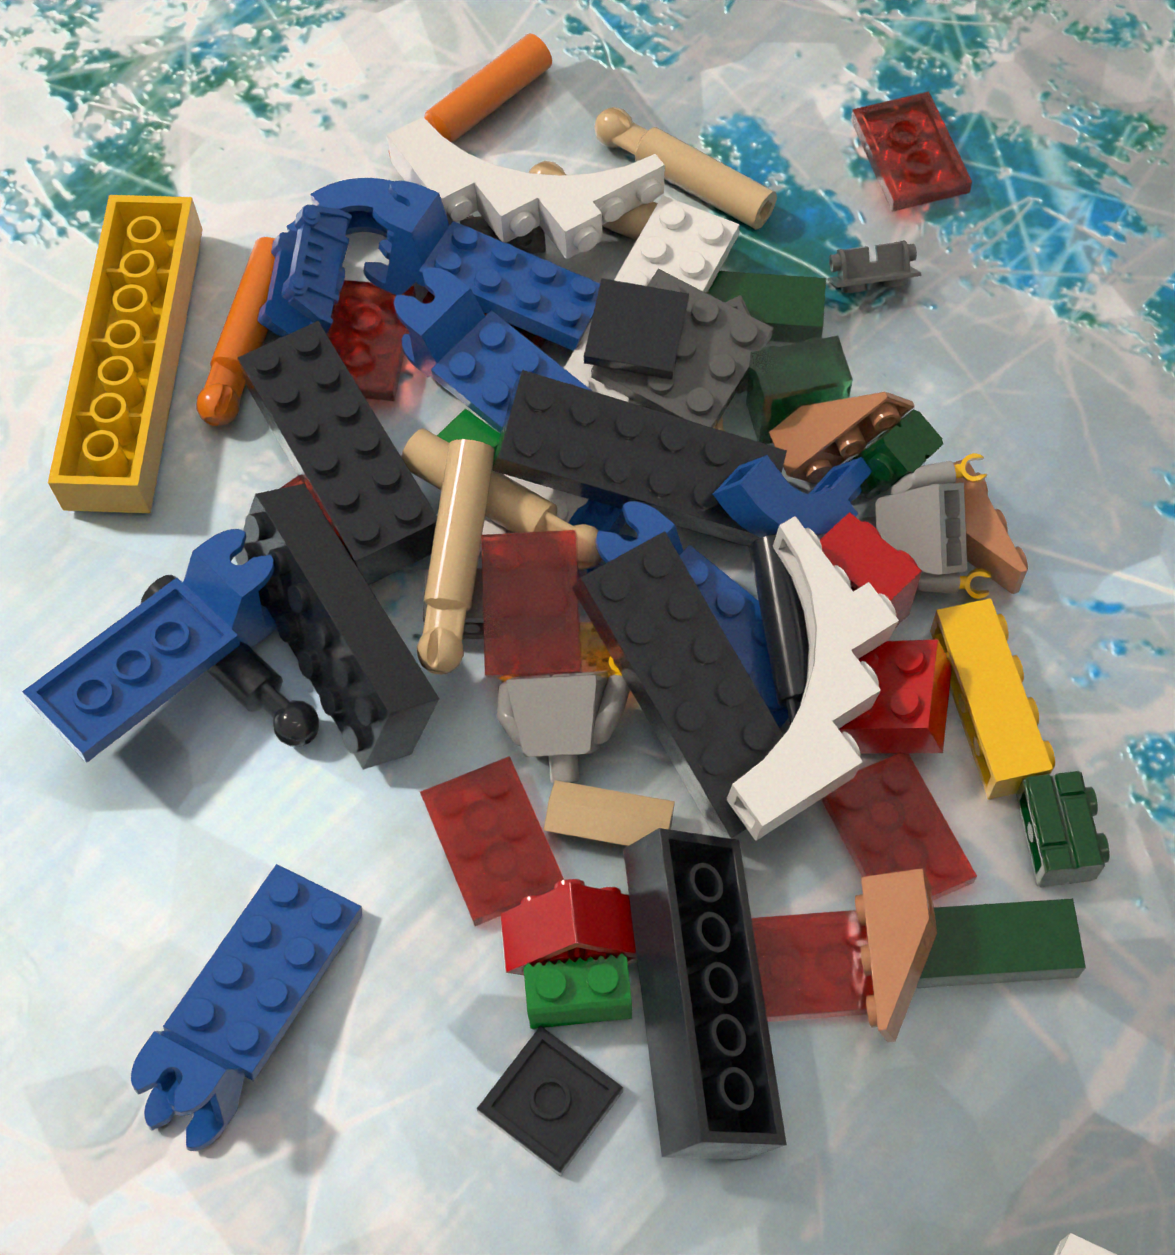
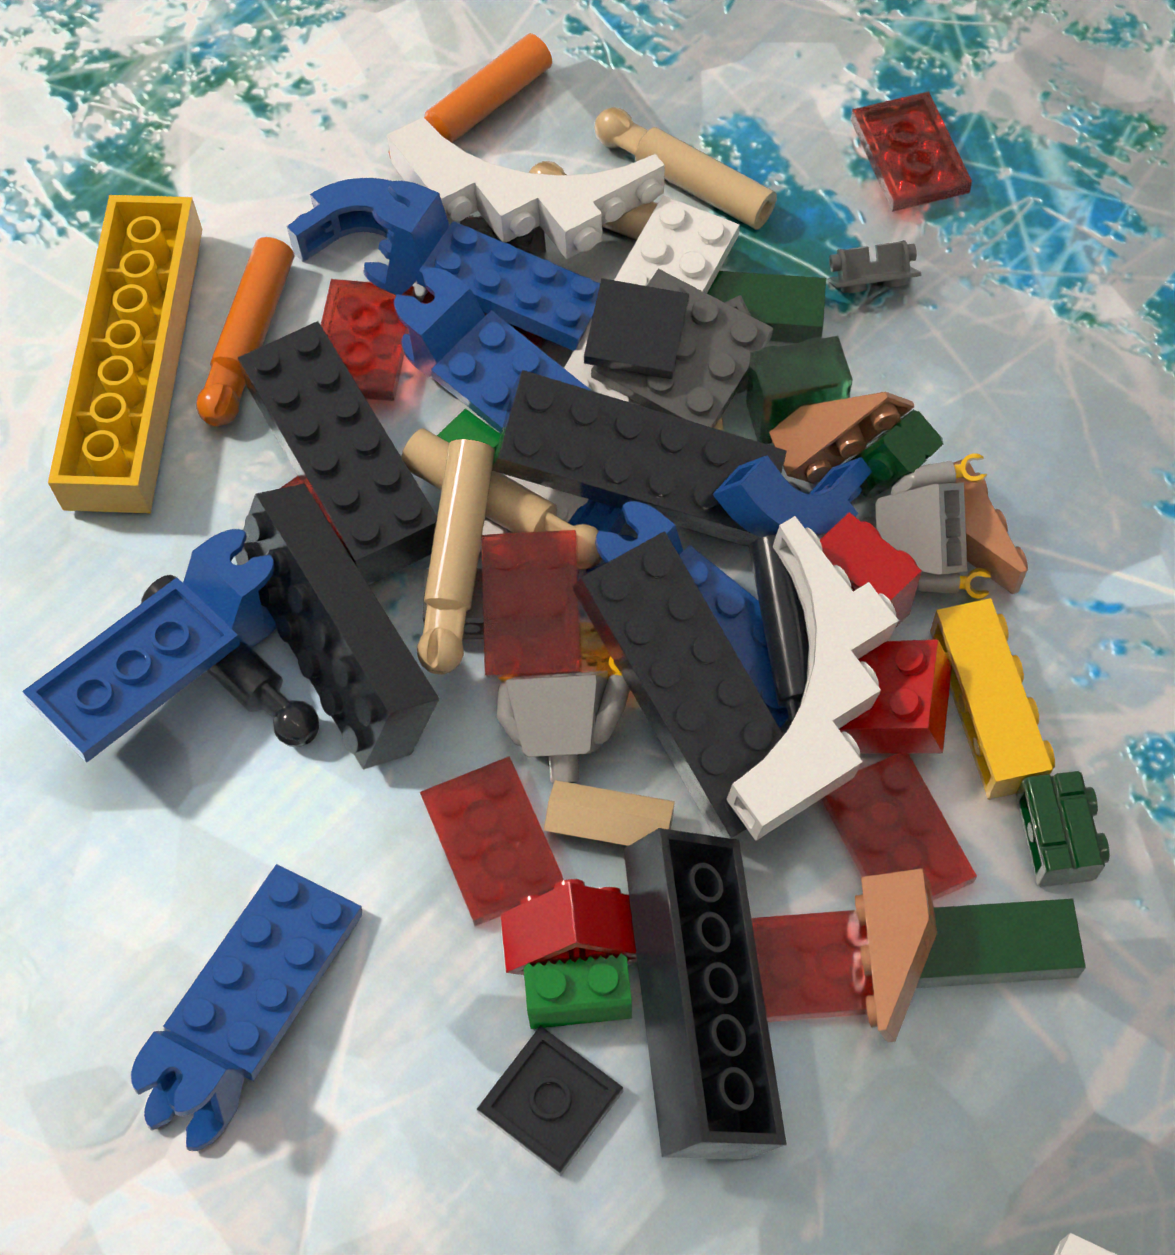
blue piece [258,204,351,337] -> none

